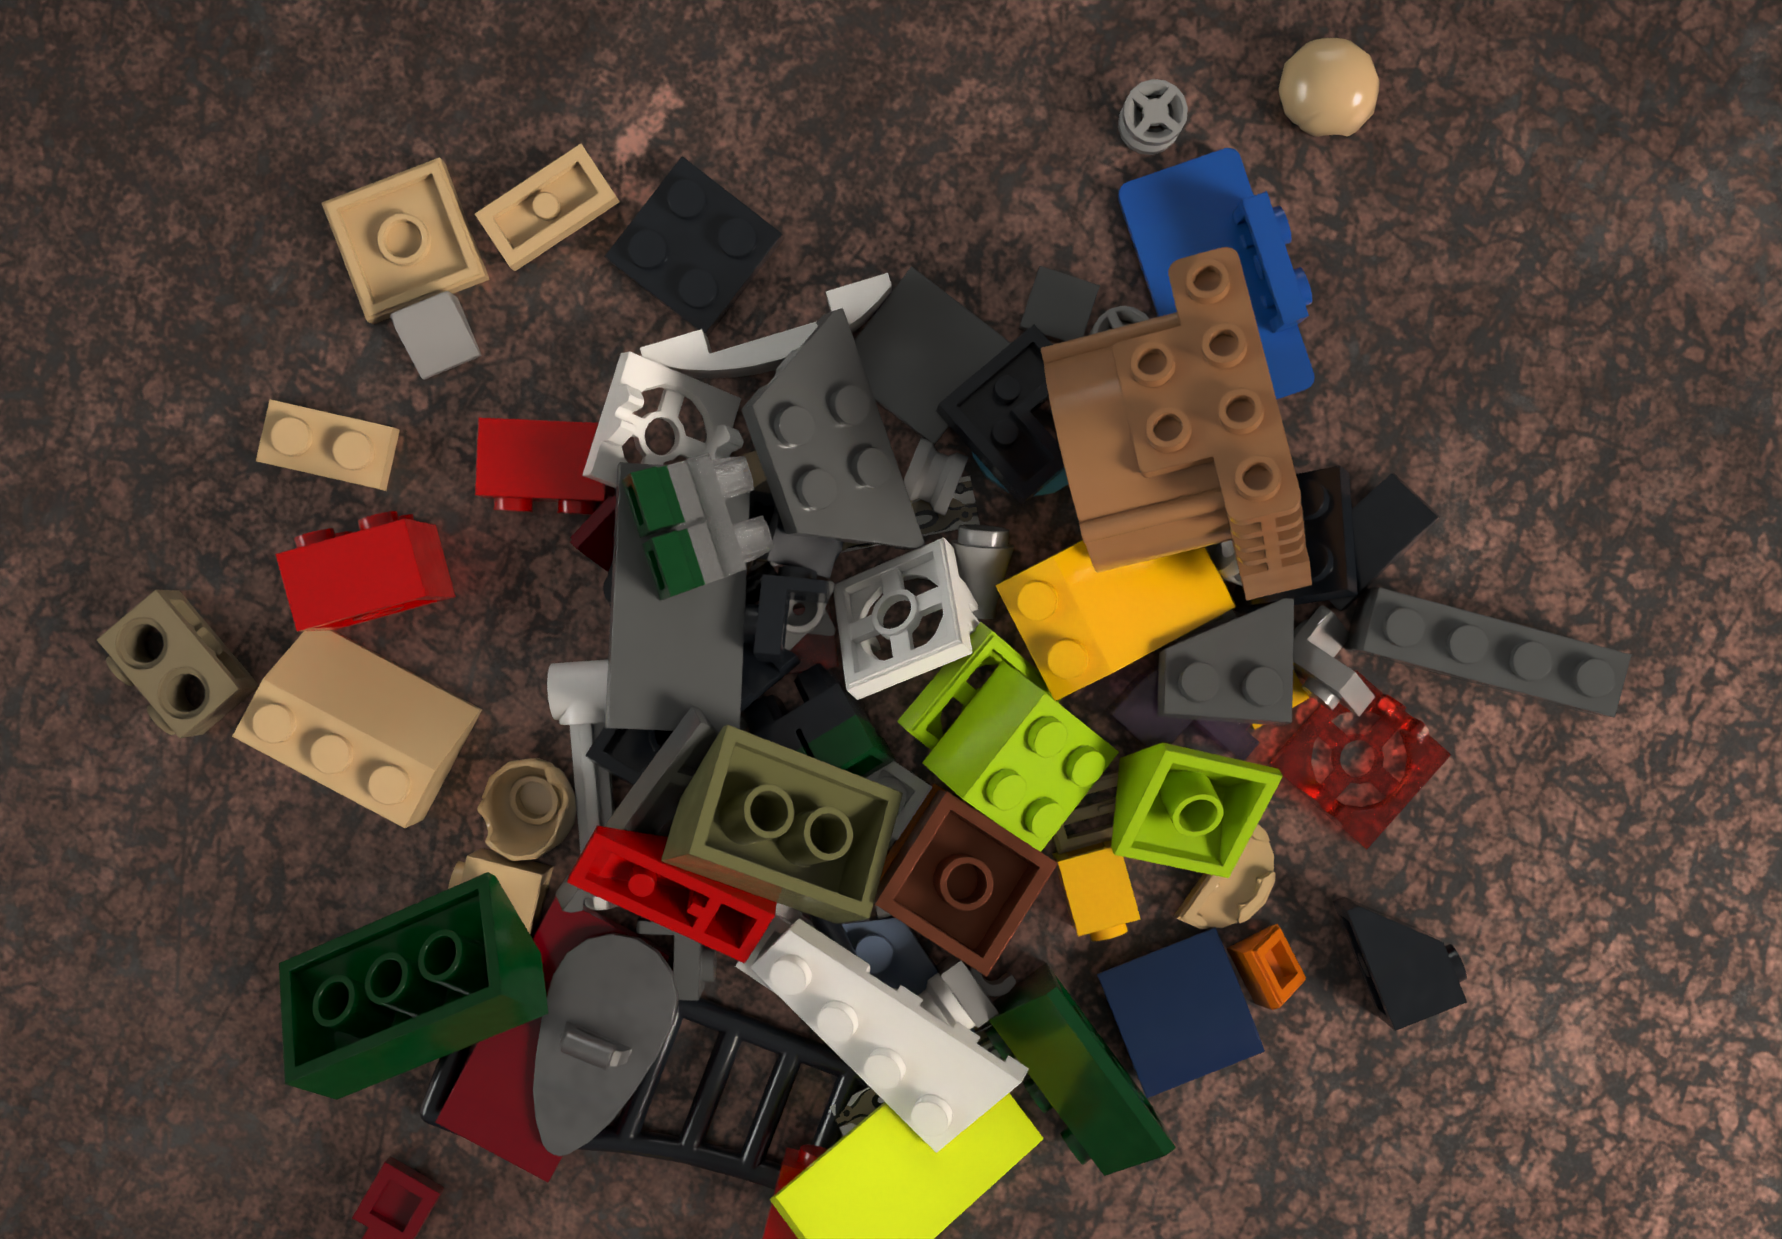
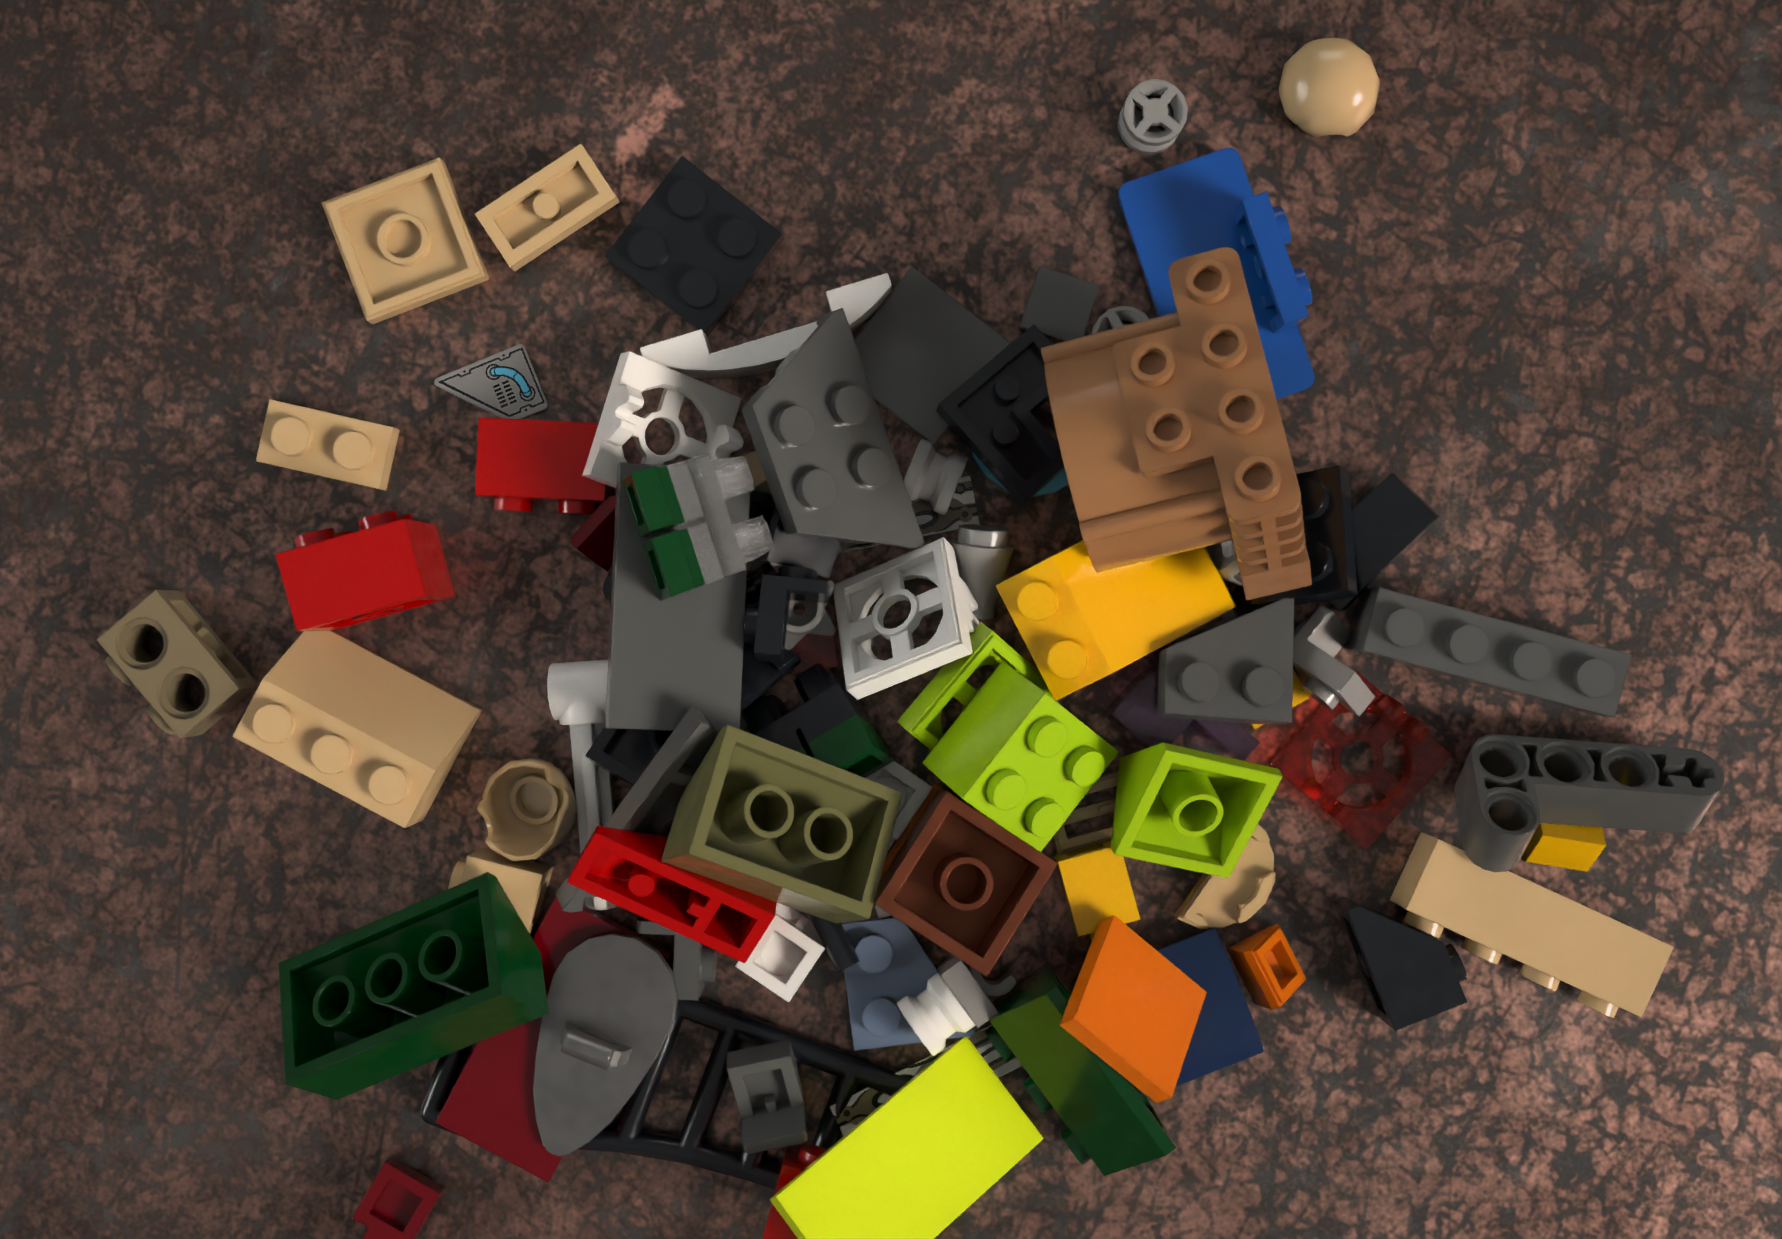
light grey slope [390,291,482,380] -> none
white wing [750,919,1029,1153] -> none
none -> light grey sticker [434,344,548,419]
none -> dark grey bracket [726,1039,808,1154]
none -> orange tile [1059,915,1207,1103]
none -> tan brick [1390,832,1674,1018]
none -> dark grey beam [1454,734,1724,872]
none -> yellow slope [1522,823,1606,872]

